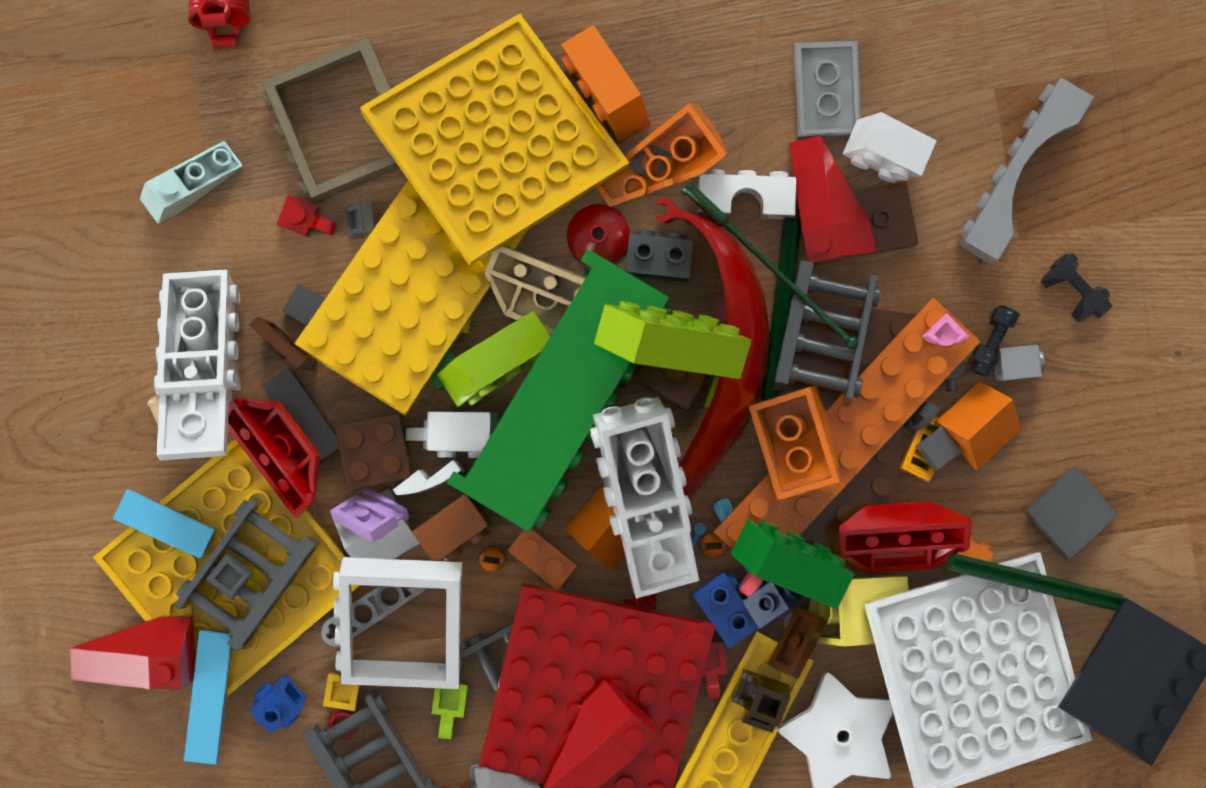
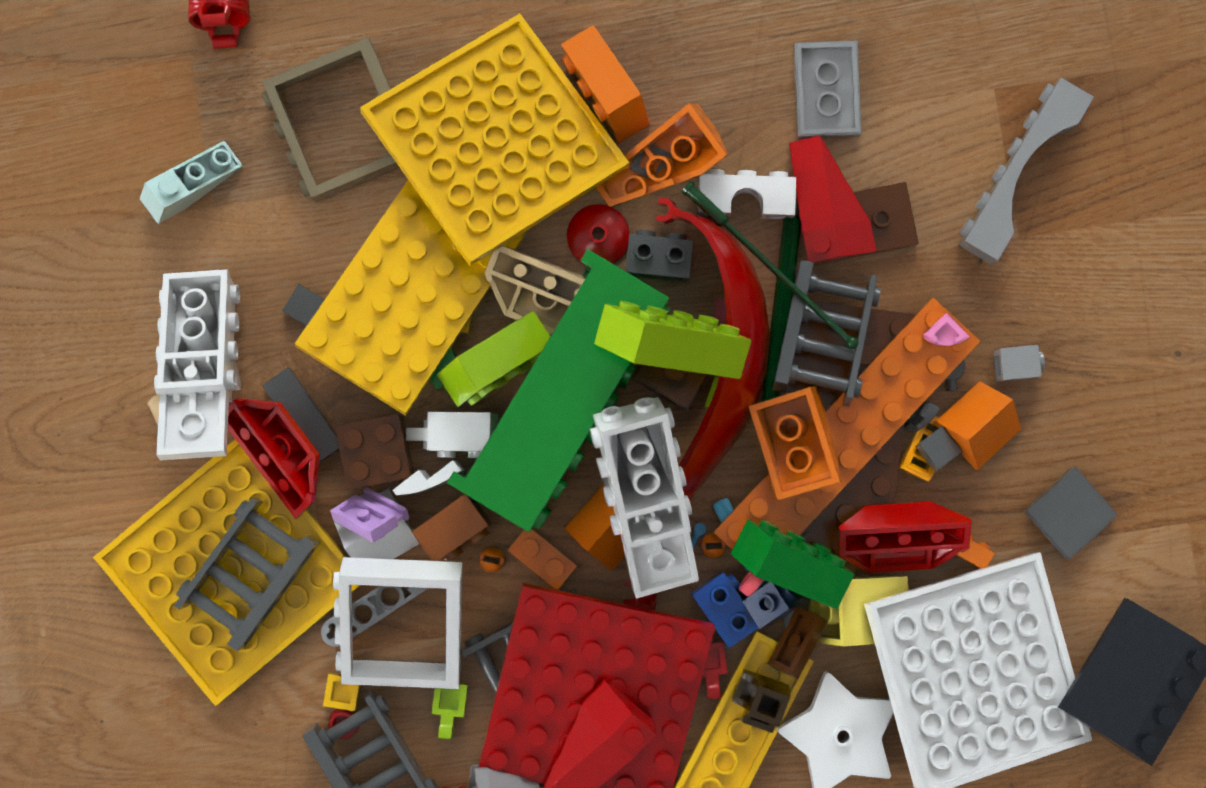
red wedge [70,616,195,689] -> none
medium azure tile [113,489,217,559] -> none
medium azure tile [184,630,232,765] -> none
dark grey tile [206,553,254,600] -> none
reddish brown plate [249,317,317,371] -> none
blue brick [250,674,307,733] -> none
red plate [277,195,337,237] -> none
dark grey tile [346,201,374,238] -> none
white brick [843,112,937,183] -> none
dark green axle [947,553,1124,611] -> none
black piece [967,305,1020,378] -> none
black piece [1041,253,1113,322] -> none

